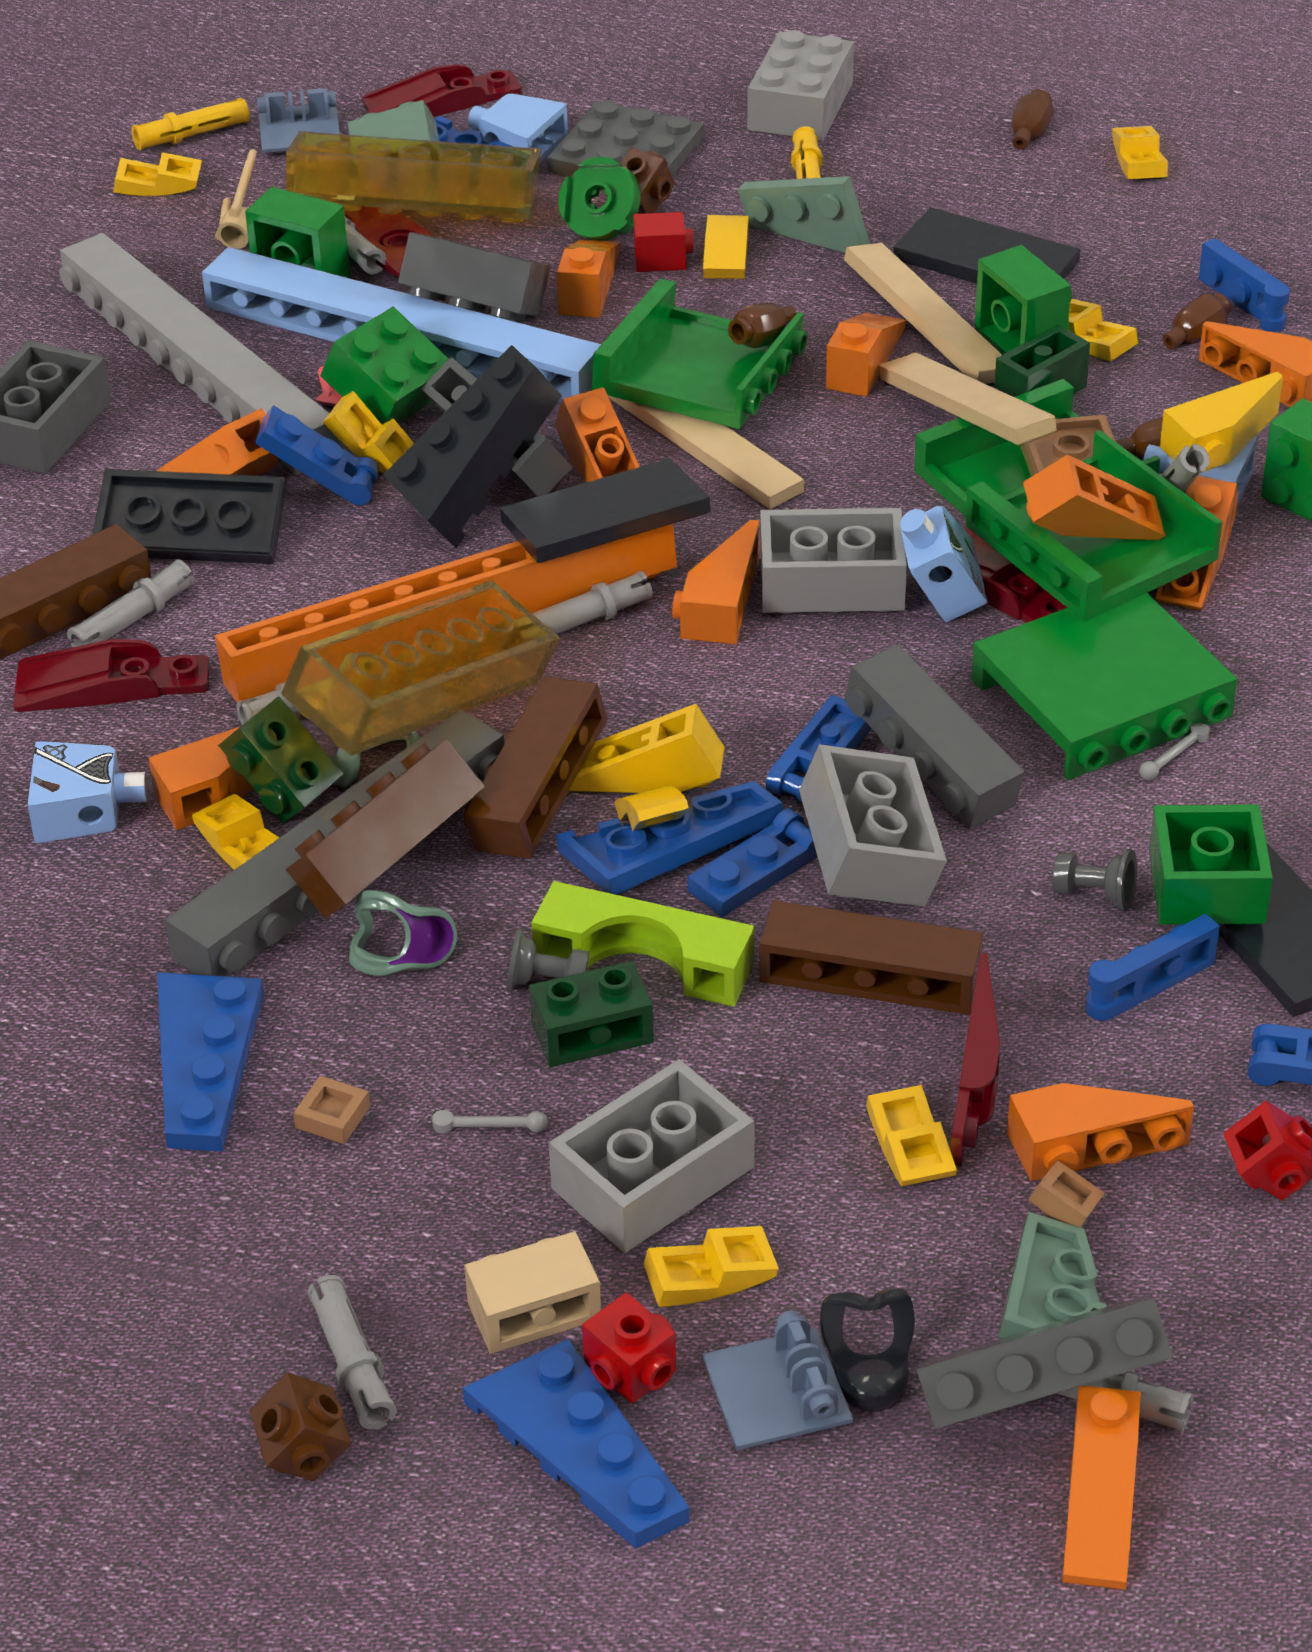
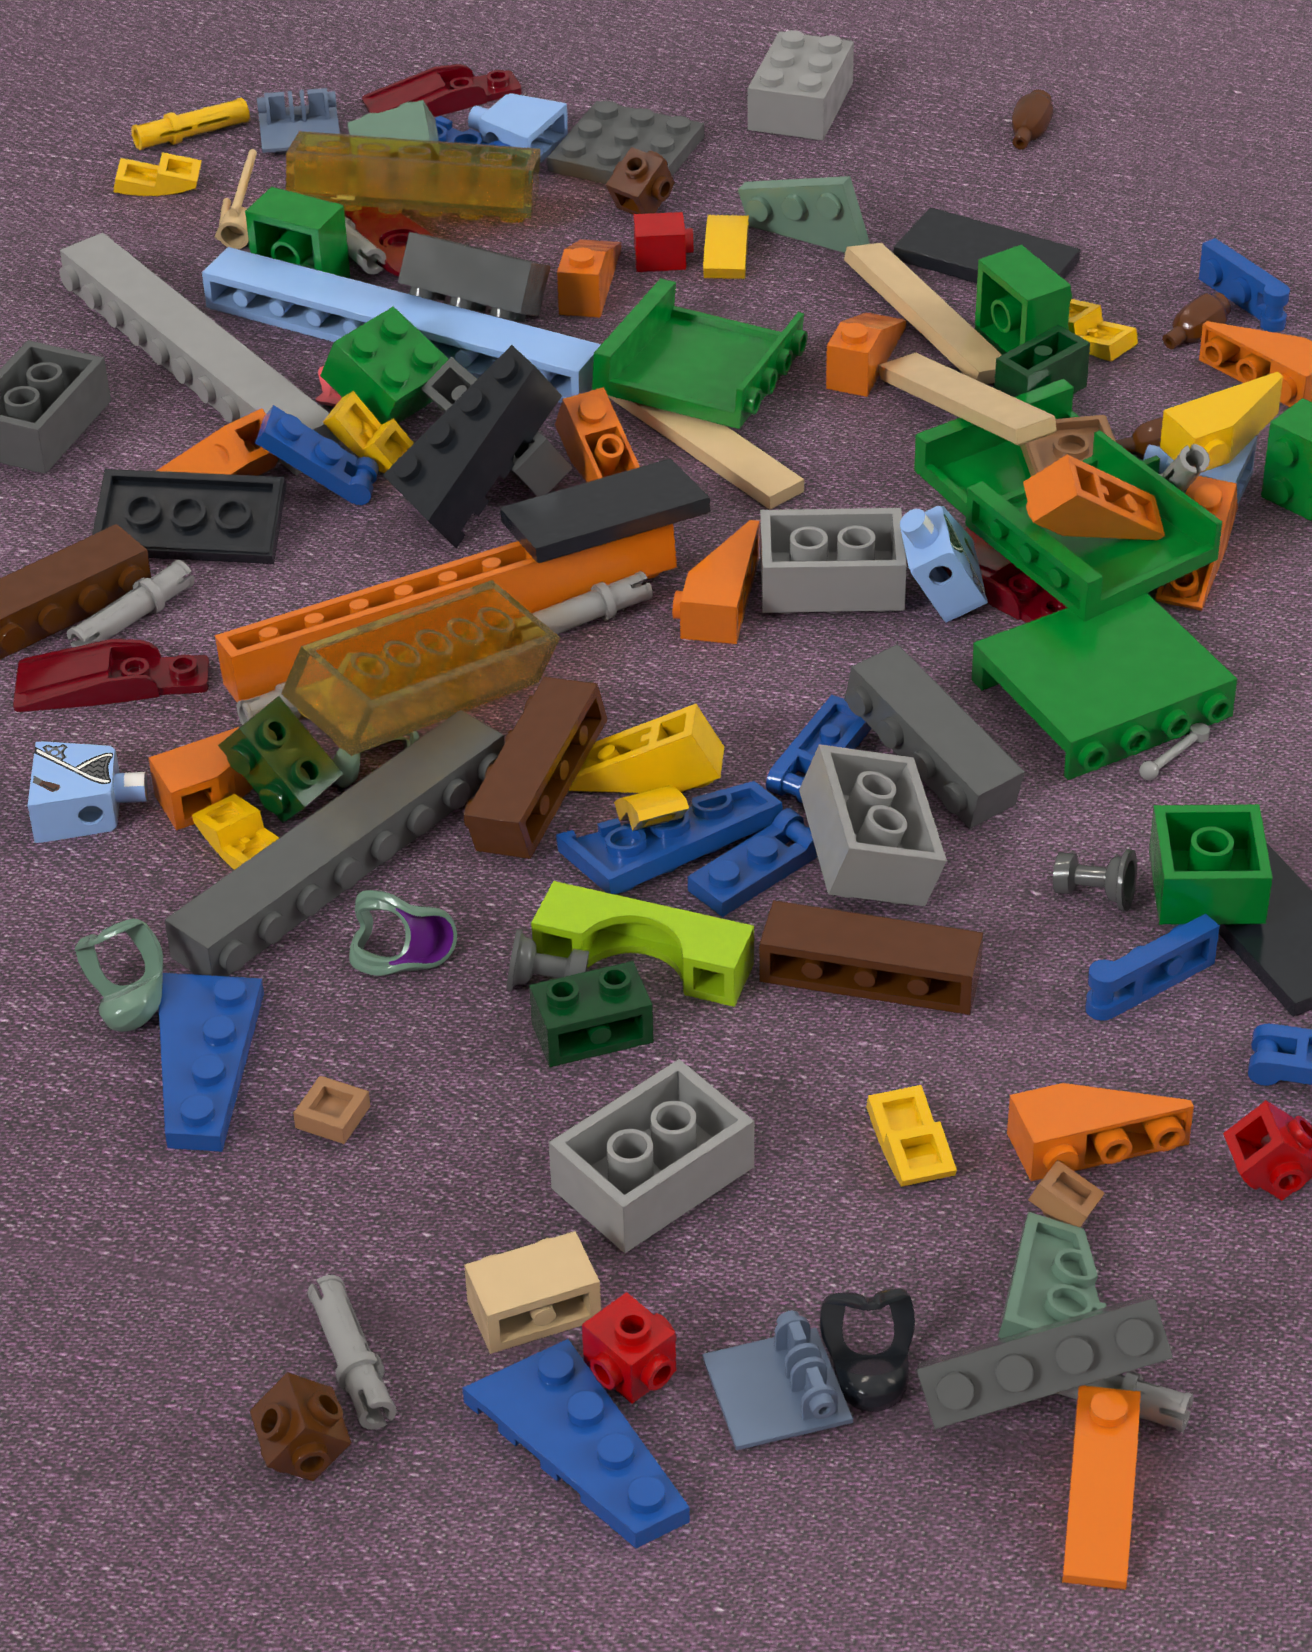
reddish brown brick [285,739,485,918] -> none
light grey hinge [432,1110,548,1134] -> none
green plate [558,157,640,241] -> none
yellow slope [643,1226,779,1307] -> none
reddish brown plant [728,303,797,348] -> none
yellow pin [791,126,823,179] -> none
dark red piece [951,952,1000,1166] -> none
yellow slope [1112,126,1168,179] -> none
none -> sand green piece [75,918,163,1032]

